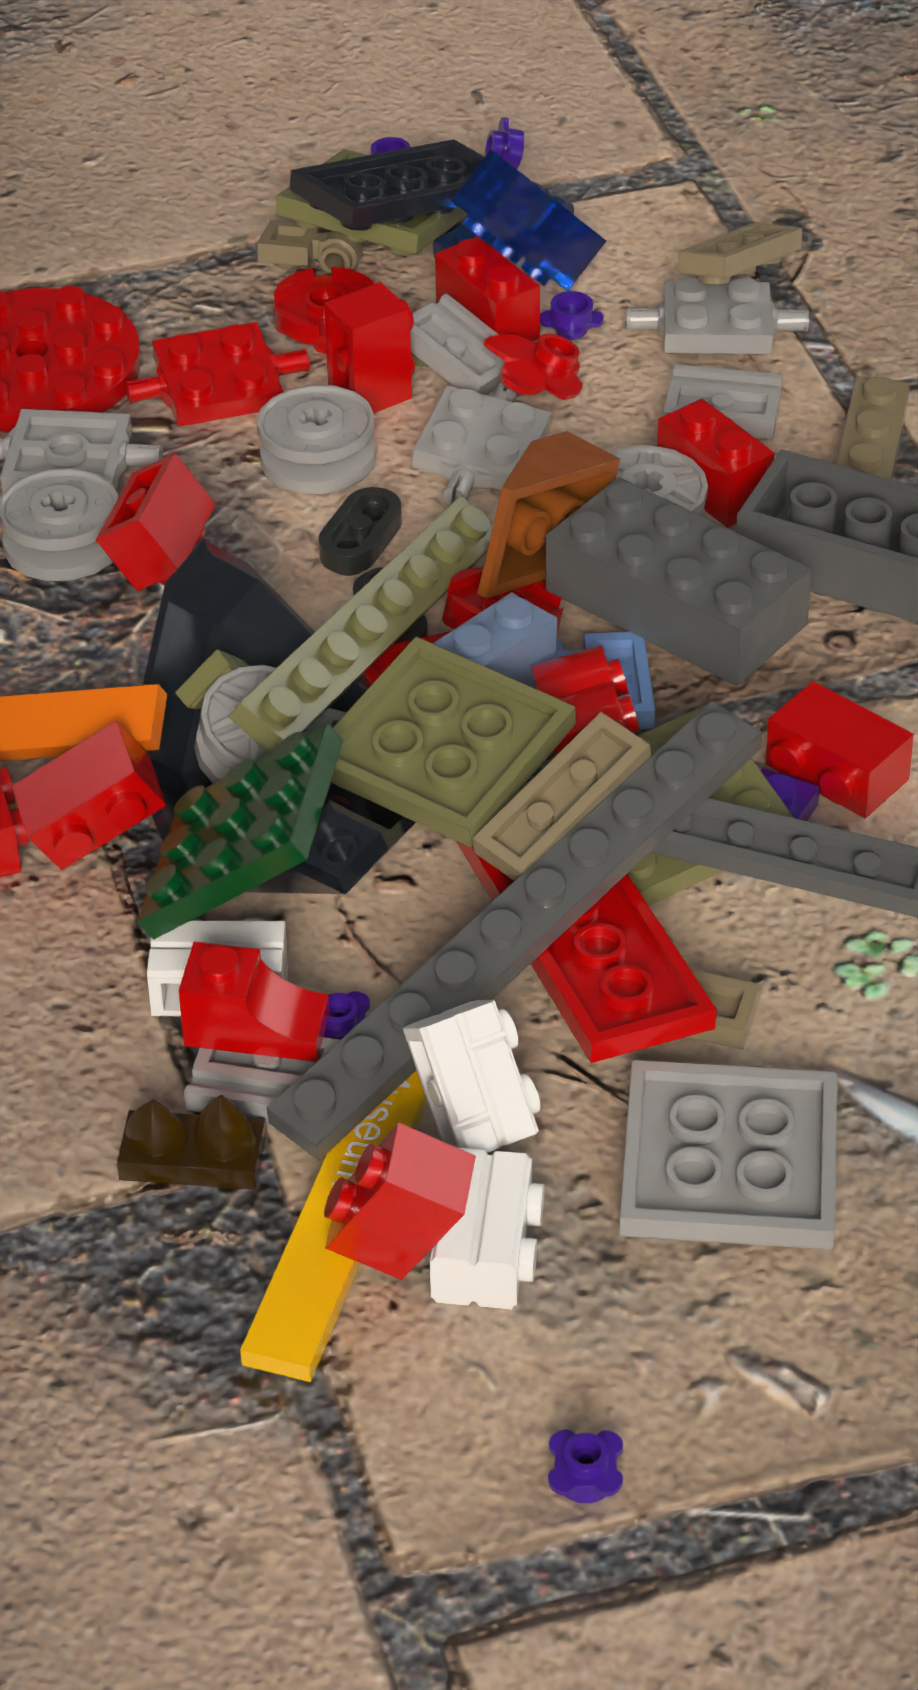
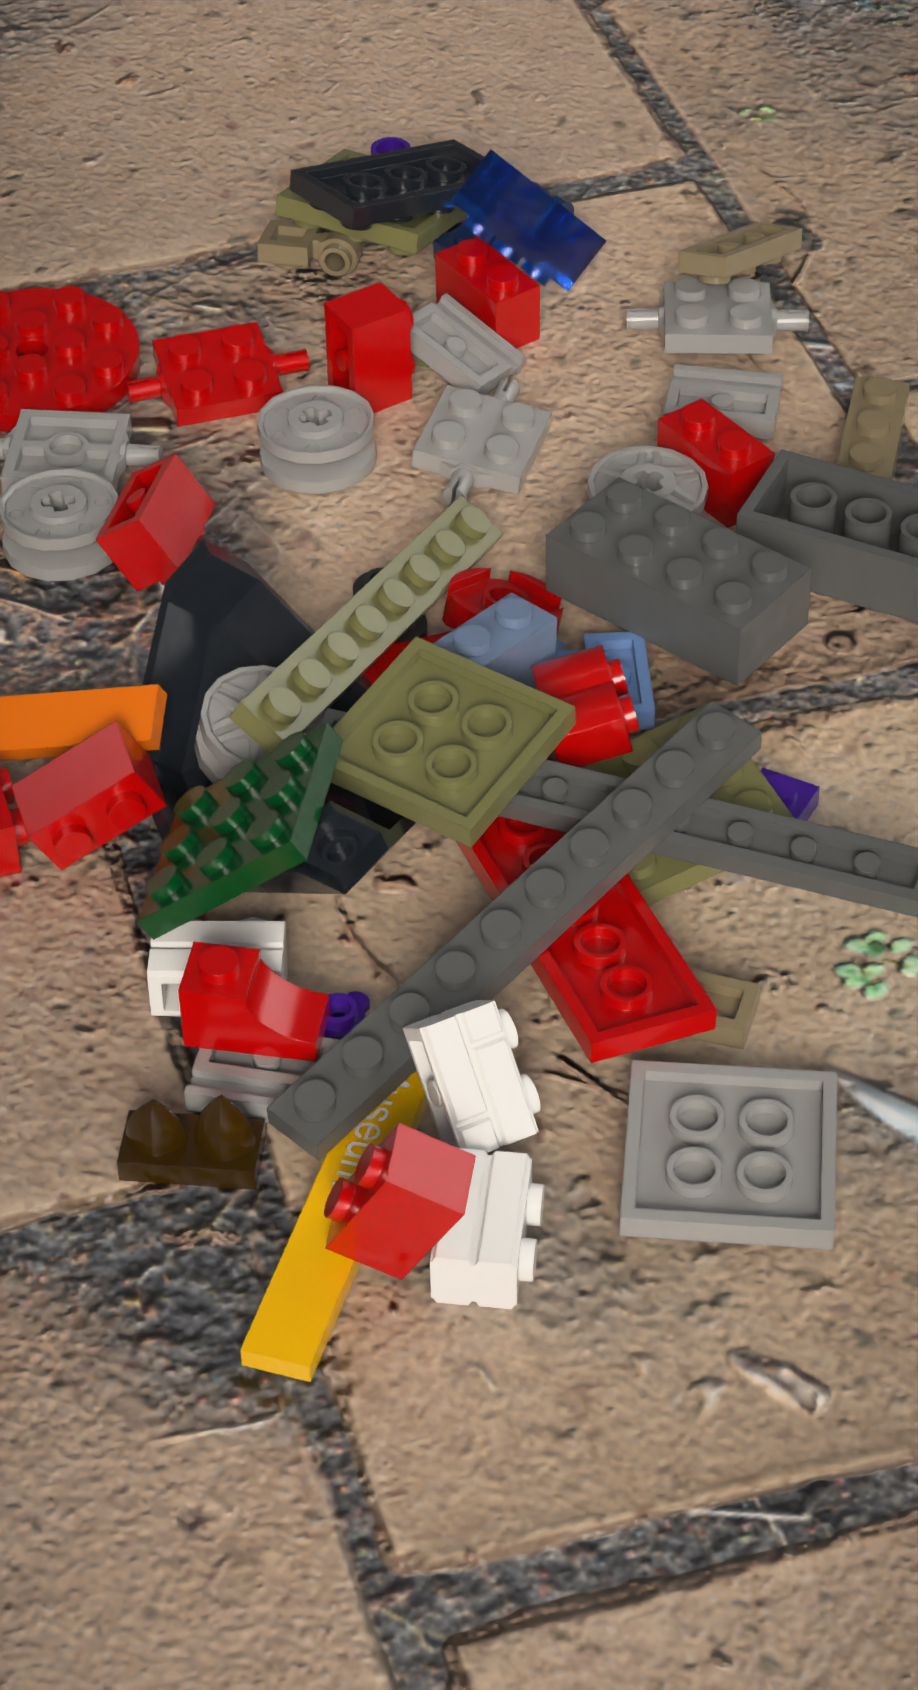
olive tile [175,649,249,709] -> none
red plate [273,267,374,354] -> none
pearl dark grey plate [319,487,402,576] -> none
dark tan plate [472,712,651,881] -> none
dark orange slope [477,431,620,599] -> none
red plate [483,334,583,400] -> none
dark purple plate [485,117,524,170] -> none
dark purple plate [540,291,604,340] -> none
dark purple plate [548,1429,623,1503] -> none
red brick [765,681,914,819] -> none

